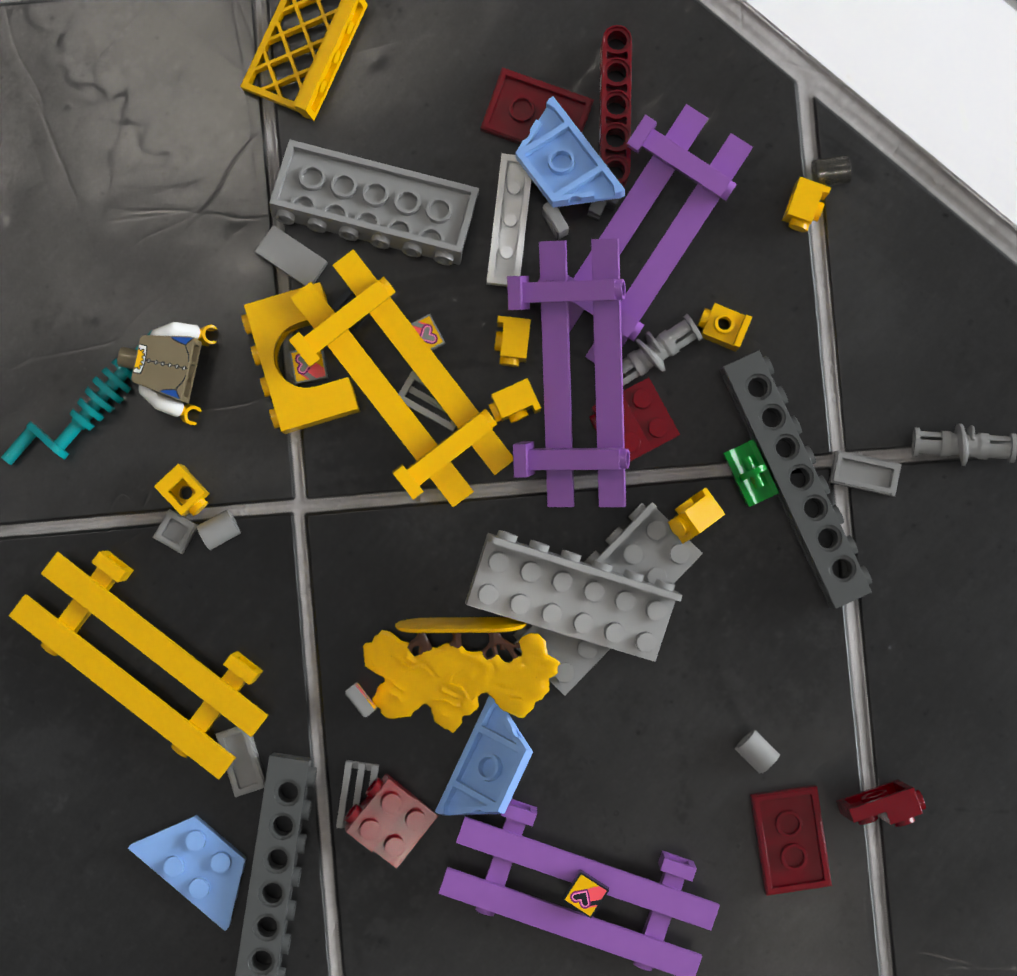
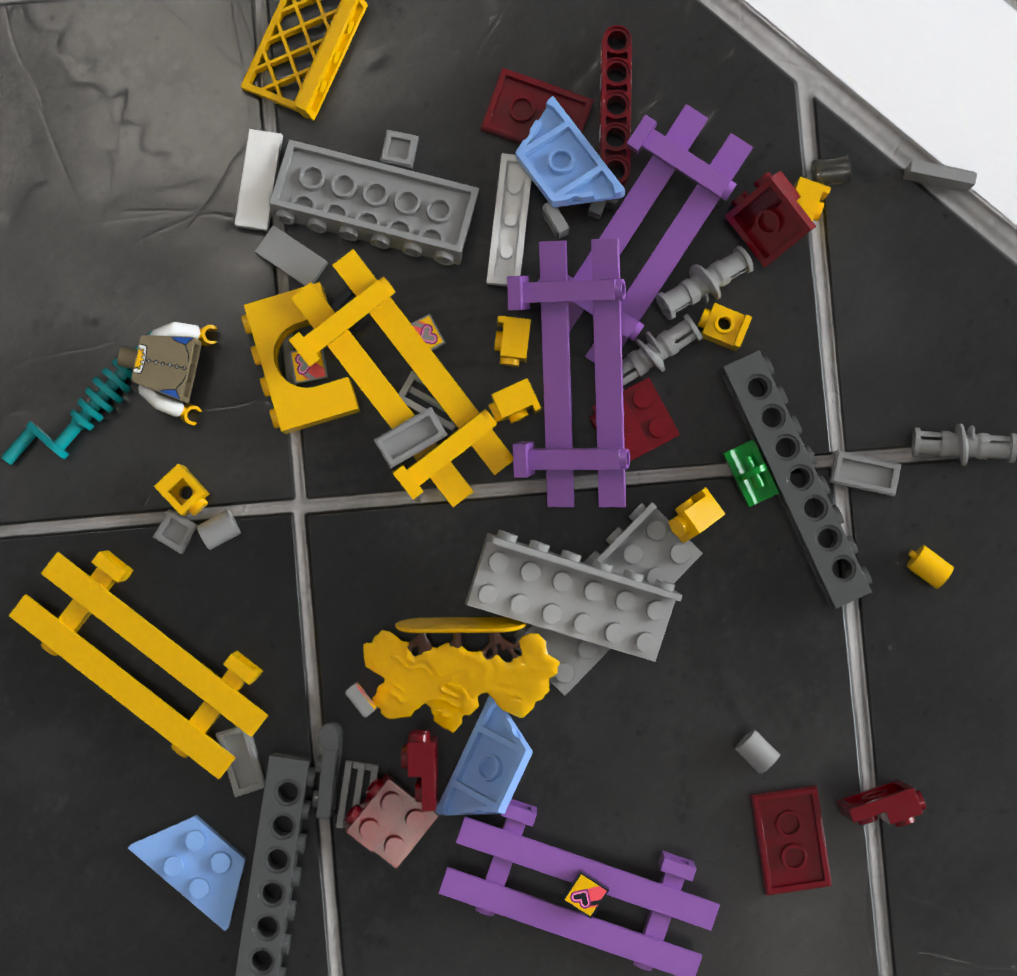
none -> white tile [234,129,283,232]
none -> dark grey hinge [312,722,344,819]
none -> light grey tile [374,407,448,469]
none -> light grey tile [380,130,419,170]
none -> dark red plate [401,730,438,812]
none -> light grey piece [655,246,753,320]
none -> dark red plate [725,171,816,268]
none -> light grey tile [903,159,977,192]
none -> yellow piece [907,545,954,589]

